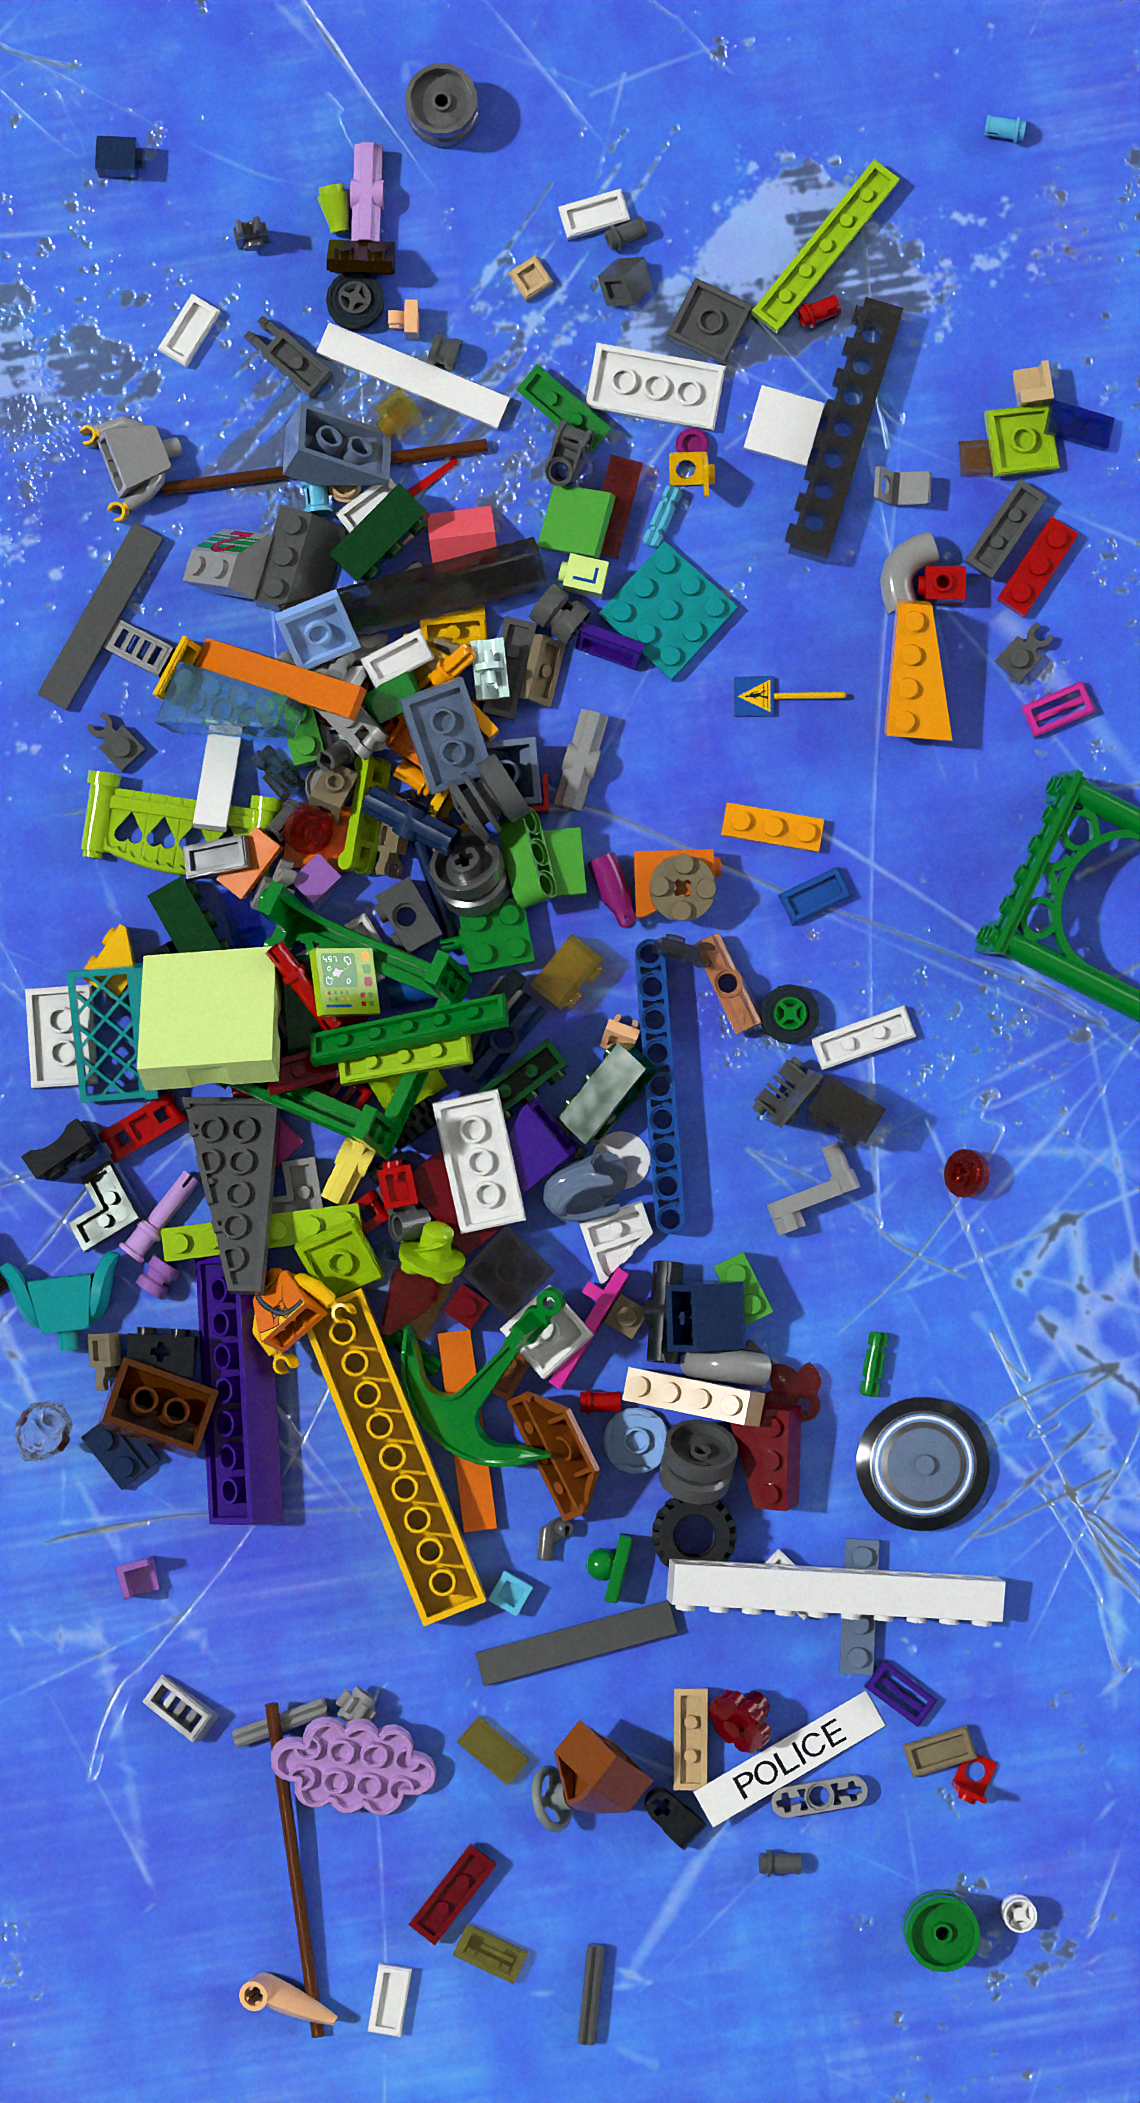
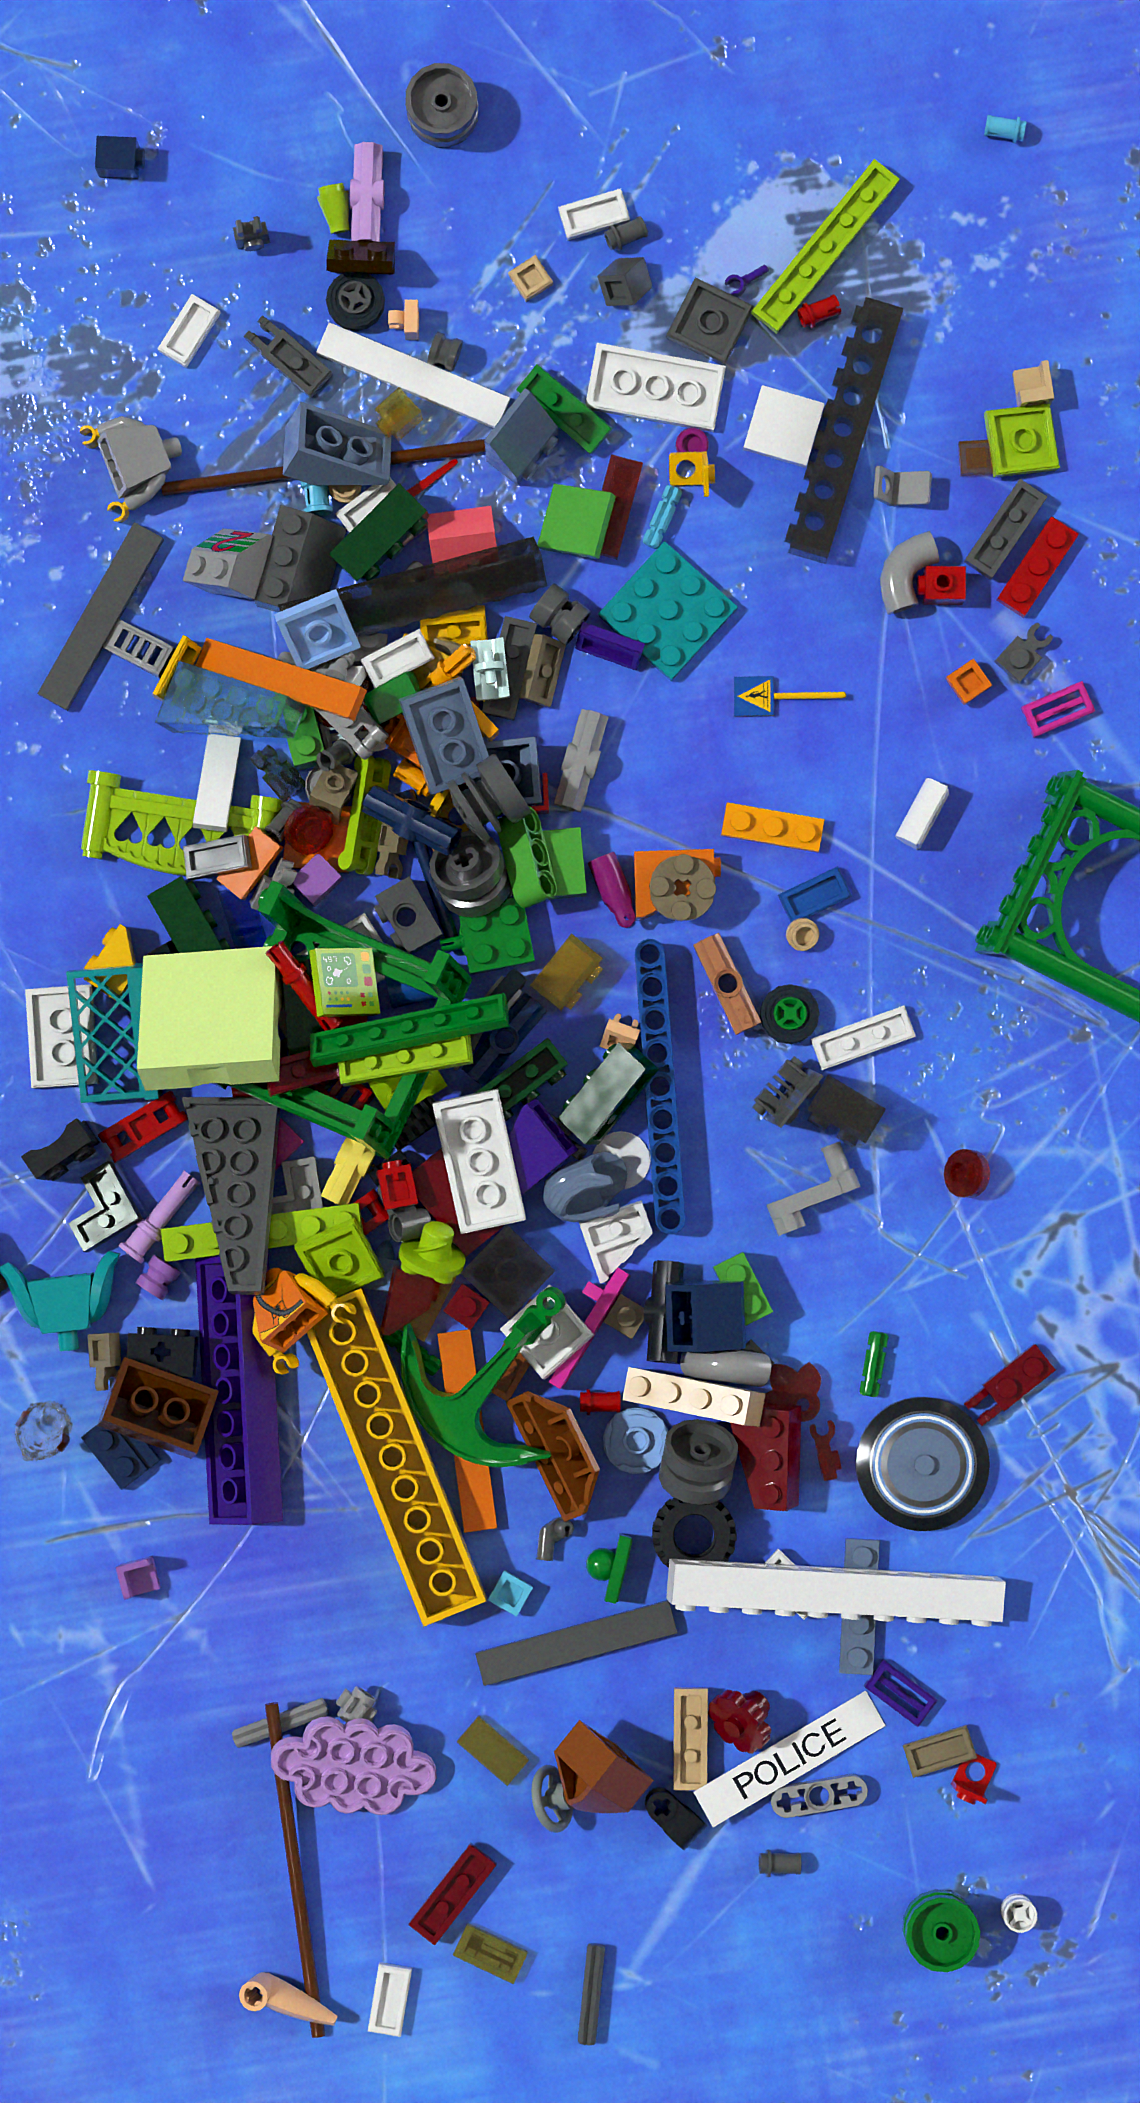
dark grey plate [87,712,147,773] -> none
light grey slope [142,1675,219,1743] -> none
dark grey piece [544,419,595,487] -> none
yellowish green brick [558,553,609,600] -> none
clear smoke plate [651,934,715,969] -> none
light orange wedge [884,599,953,741] -> none
clear blue plate [1044,400,1115,451] -> none
none -> sand blue slope [484,388,559,485]
none -> dark purple hand [725,265,769,297]
none -> tan plate [786,918,819,951]
none -> clear red plate [809,1420,842,1481]
none -> white brick [895,778,949,850]
none -> orange plate [945,658,992,705]
none -> dark red hinge [964,1344,1056,1426]

